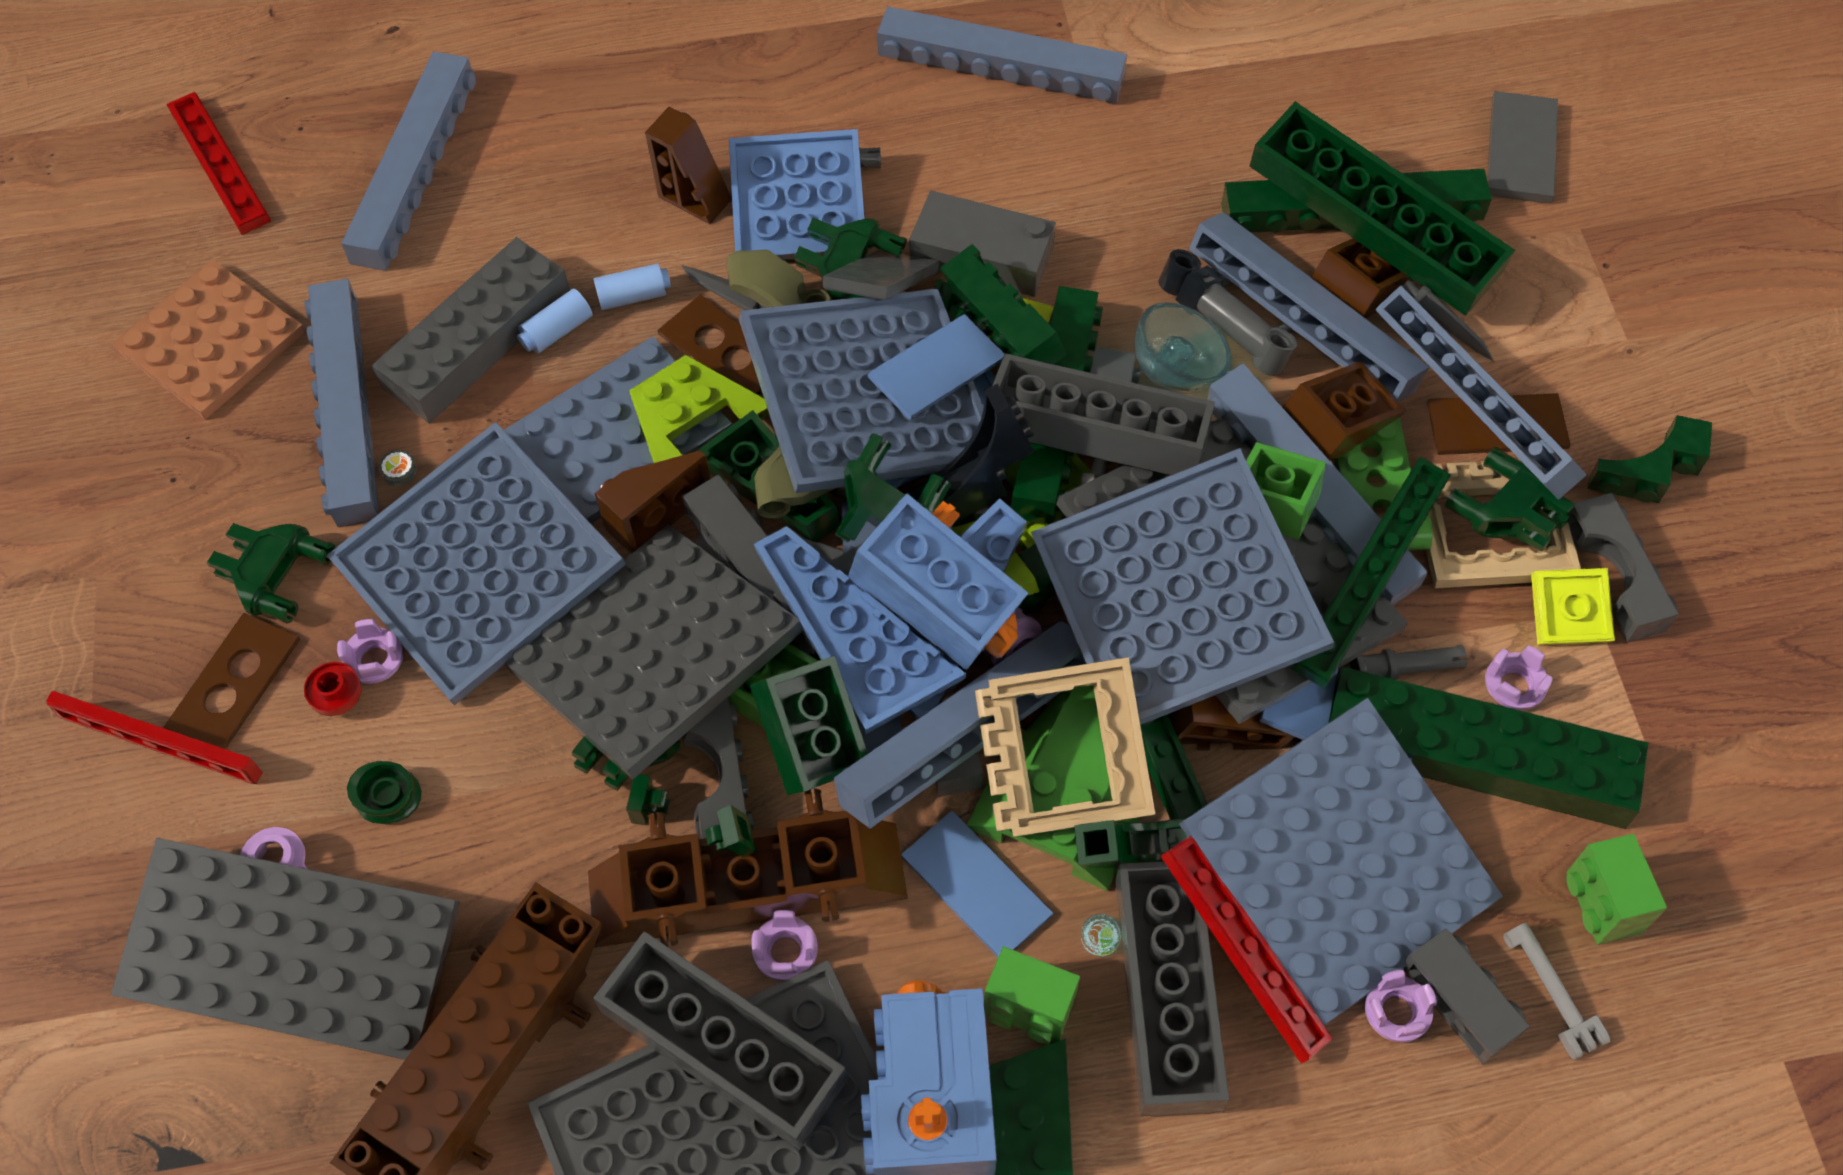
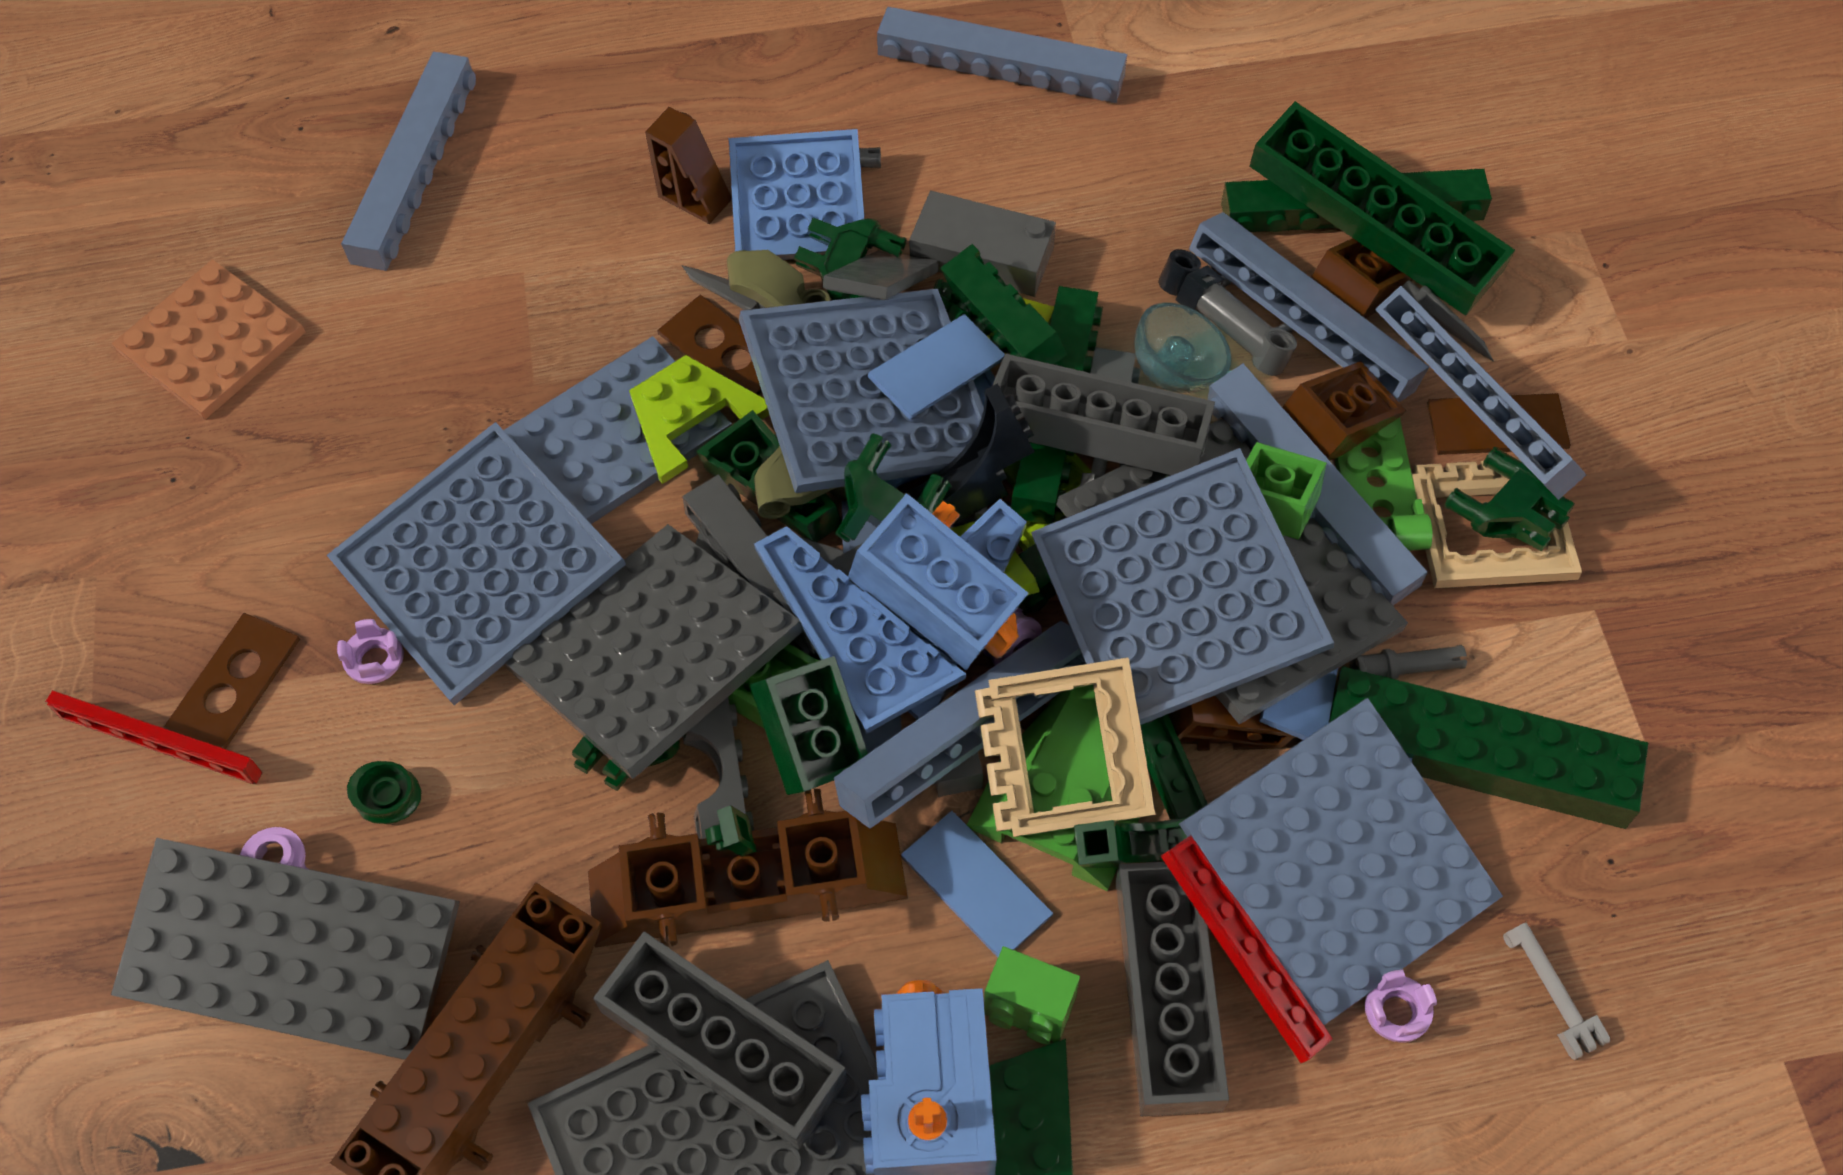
red tile [166,92,271,235] -> none
dark green connector [206,523,336,624] -> none
sand blue brick [304,278,379,527] -> none
red plate [304,661,362,717] -> none
dark grey brick [371,237,570,424] -> none
tile [379,450,417,486] -> none
light blue brick [517,289,593,354] -> none
light blue brick [593,263,671,311] -> none
reddish brown slope [594,450,710,554] -> none
dark green tile [626,774,670,825] -> none
lavender piece [751,910,818,981] -> none
clear light blue tile [1081,914,1121,956] -> none
dark green tile [1291,457,1451,689] -> none
dark grey brick [1403,928,1530,1065] -> none
lavender piece [1485,645,1553,710] -> none
dark grey tile [1487,91,1558,203] -> none
neon yellow tile [1531,568,1615,645] -> none
bright green brick [1566,833,1667,945] -> none
dark grey arch [1567,493,1679,643] -> none
dark green arch [1587,415,1712,503] -> none

